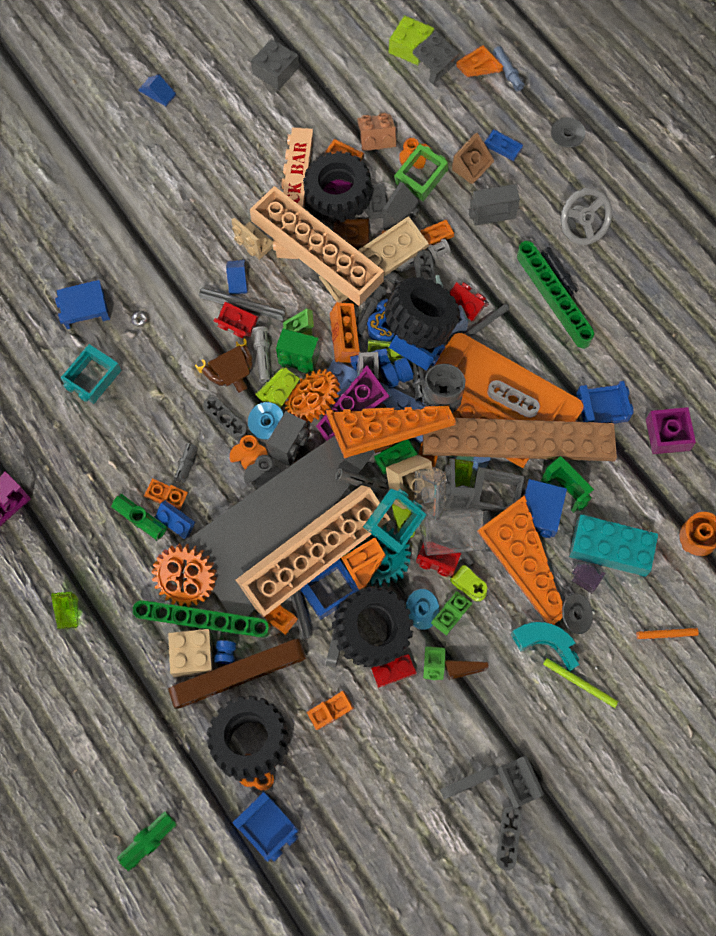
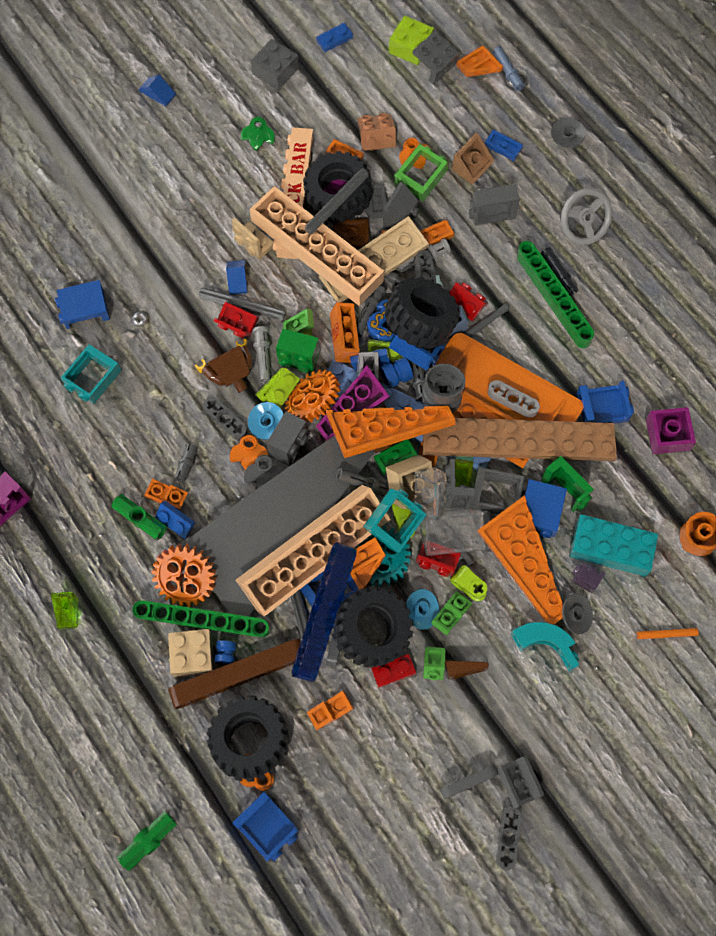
orange bracket [262,605,298,635] -> none
lime bar [543,658,618,708] -> none
none -> green plate [241,117,275,151]
none -> clear blue beam [292,542,357,683]
none -> dark grey axle [305,168,368,235]
none -> blue plate [316,23,353,52]

